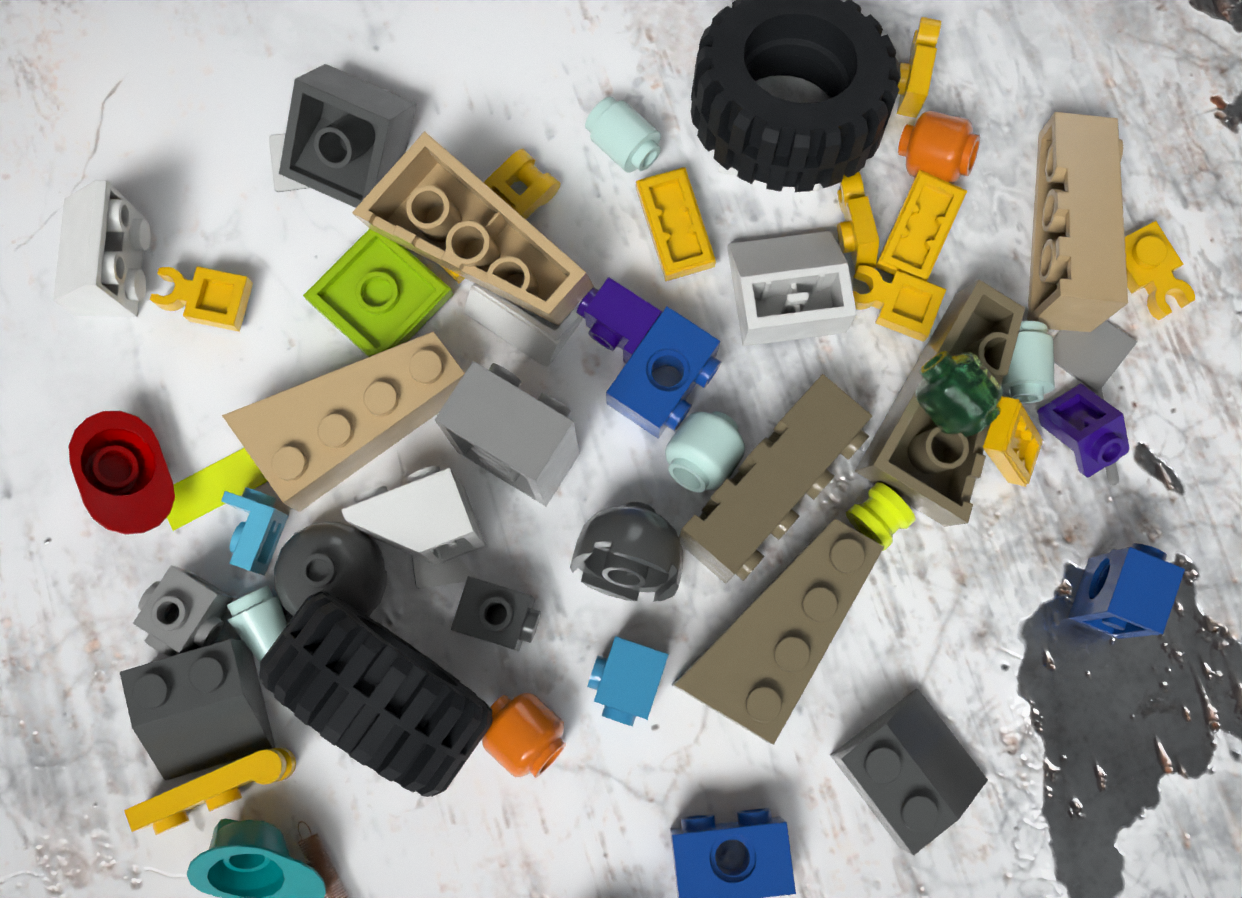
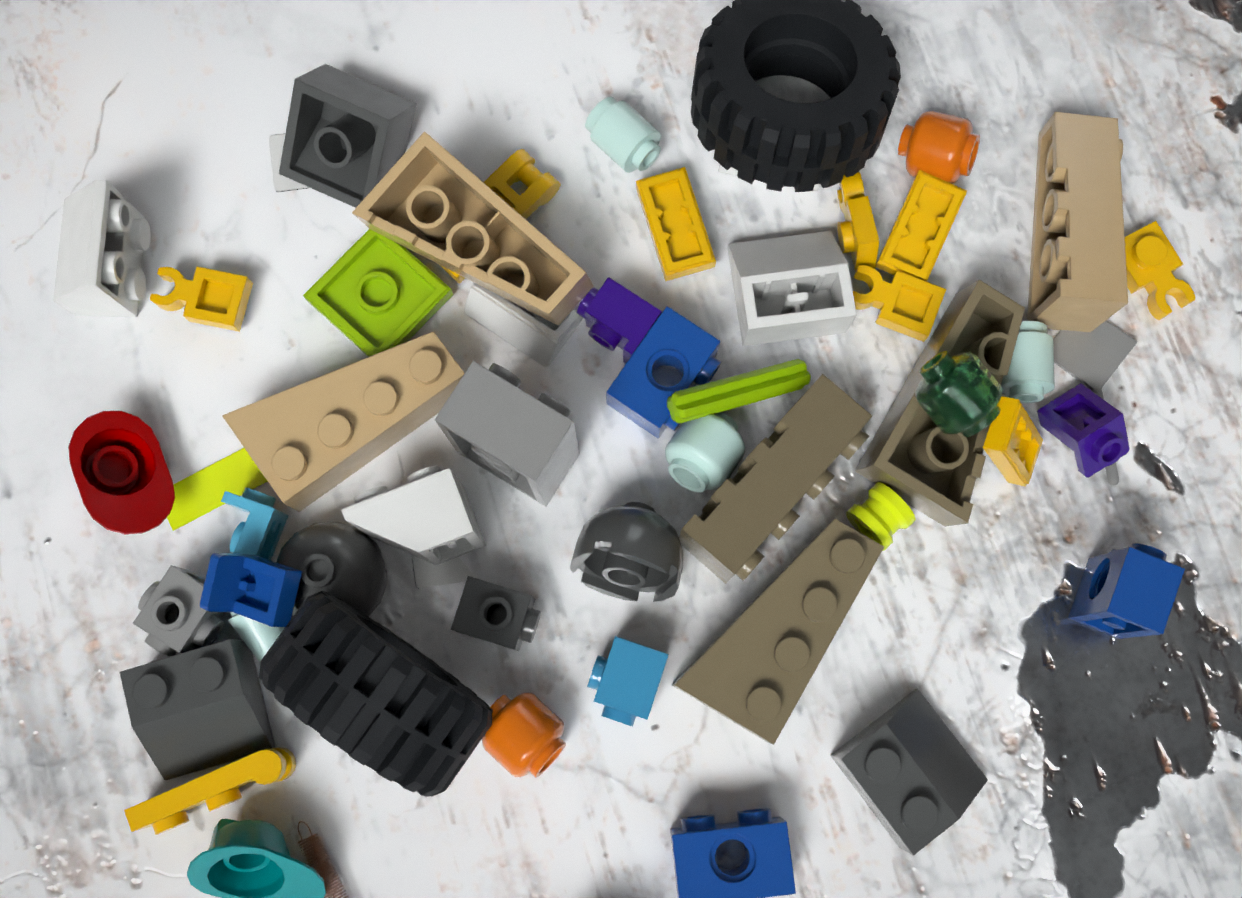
yellow plate [897,17,941,118] -> none
none -> blue bracket [200,553,302,627]
none -> lime axle [666,359,811,423]

